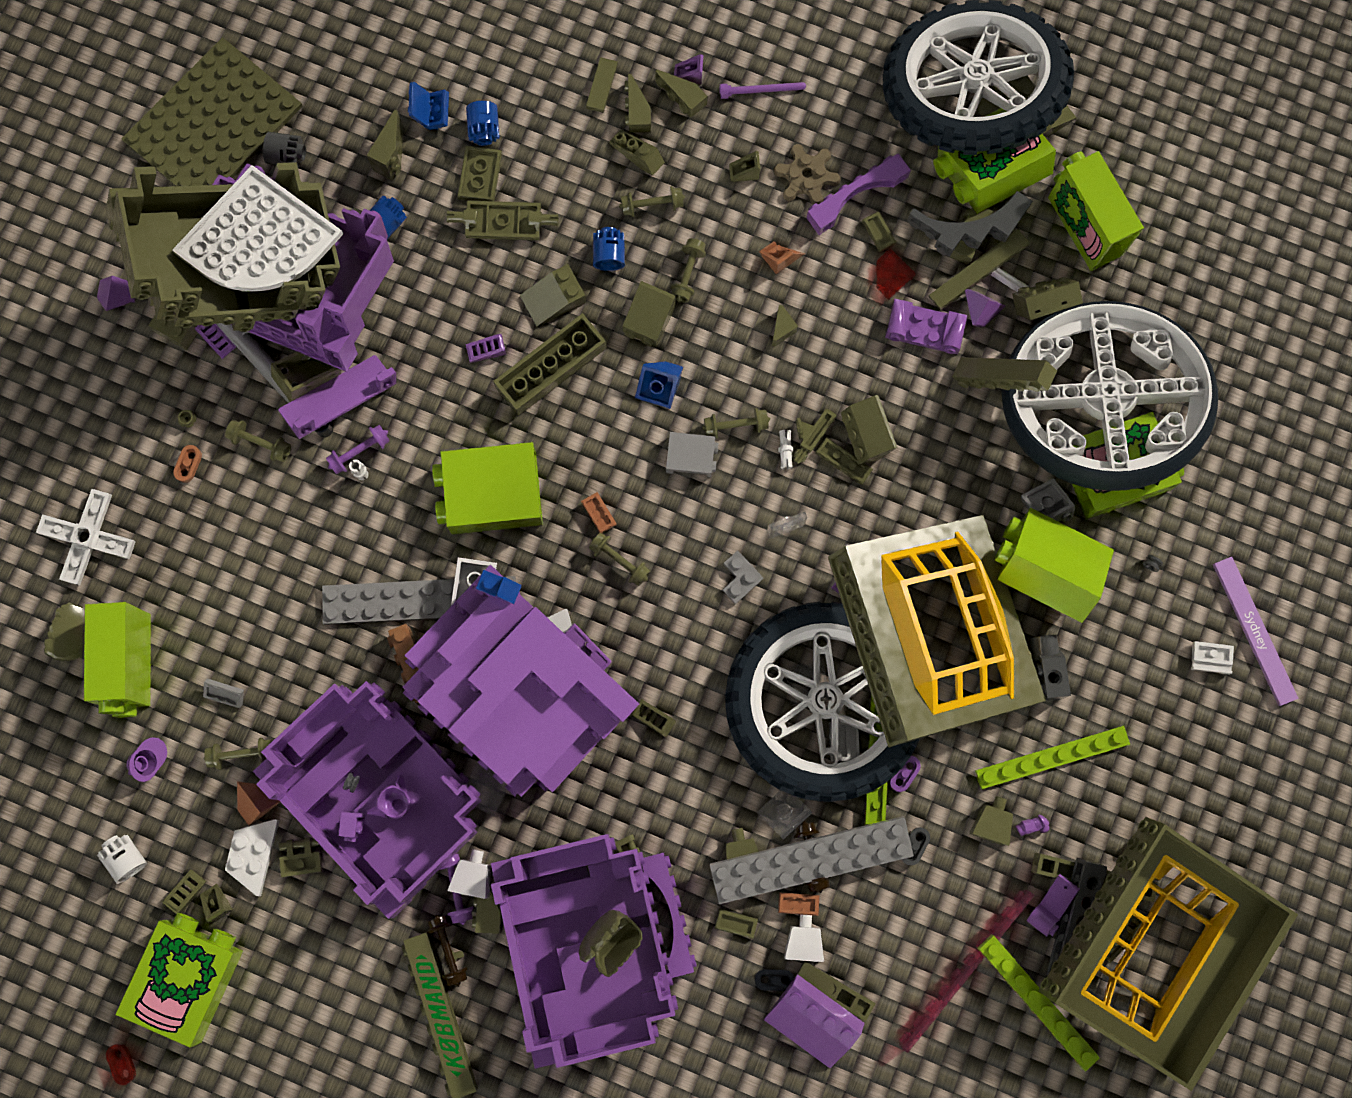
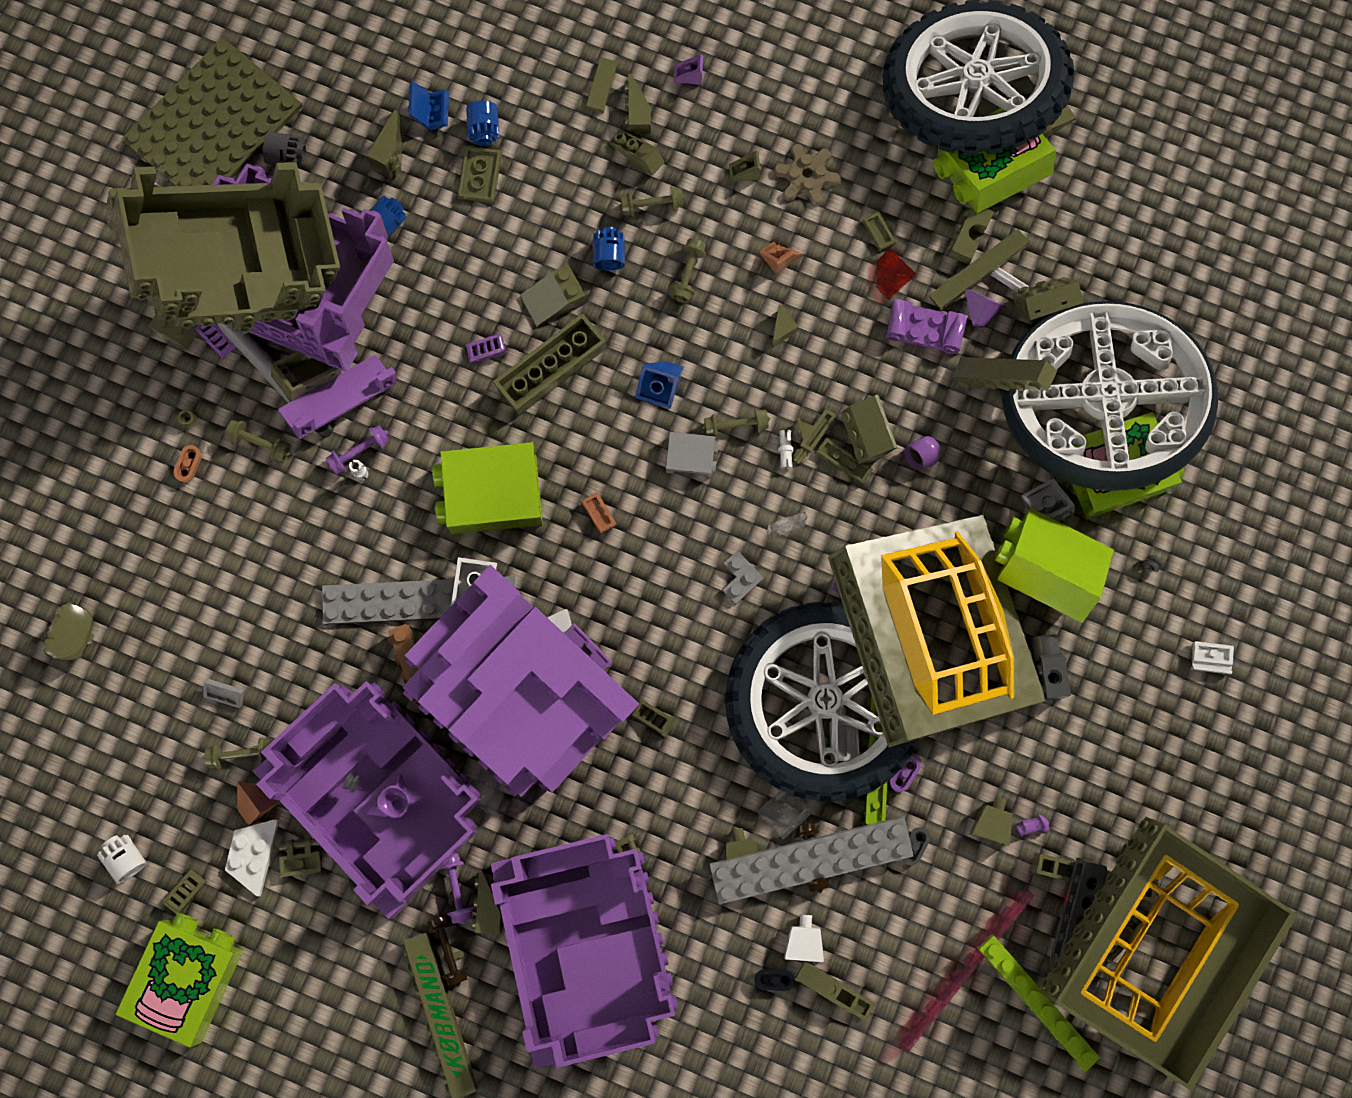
white piece [36,489,136,586] -> none
lime brick [84,602,151,718] -> none
medium lavender slope [97,276,136,311] -> none
clear red plate [106,1043,136,1085] -> none
medium lavender piece [127,737,167,782] -> none
white plate [172,165,343,291] -> none
olive slope [200,884,233,922] -> none
medium lavender brick [338,812,365,842] -> none
olive plate [447,201,559,240] -> none
white torso [448,849,491,899] -> none
blue slope [476,570,522,604] -> none
olive animal [578,910,642,977] -> none
olive piece [589,533,651,586] -> none
olive slope [623,281,676,347] -> none
medium lavender arch [642,853,697,978] -> none
olive slope [655,69,708,117] -> none
olive tile [714,909,758,939] -> none
medium lavender piece [719,82,806,99] -> none
medium lavender slope [764,974,864,1068] -> none
nougat plate [778,892,820,916] -> none
medium lavender arch [807,154,911,235] -> none
dark grey arch [907,191,1033,257] -> none
lime plate [975,726,1130,789] -> none
medium lavender door [1027,874,1080,937] -> none
lime brick [1048,151,1144,271] -> none
lavender tile [1213,557,1299,706] -> none
none -> medium lavender helmet [903,436,941,470]

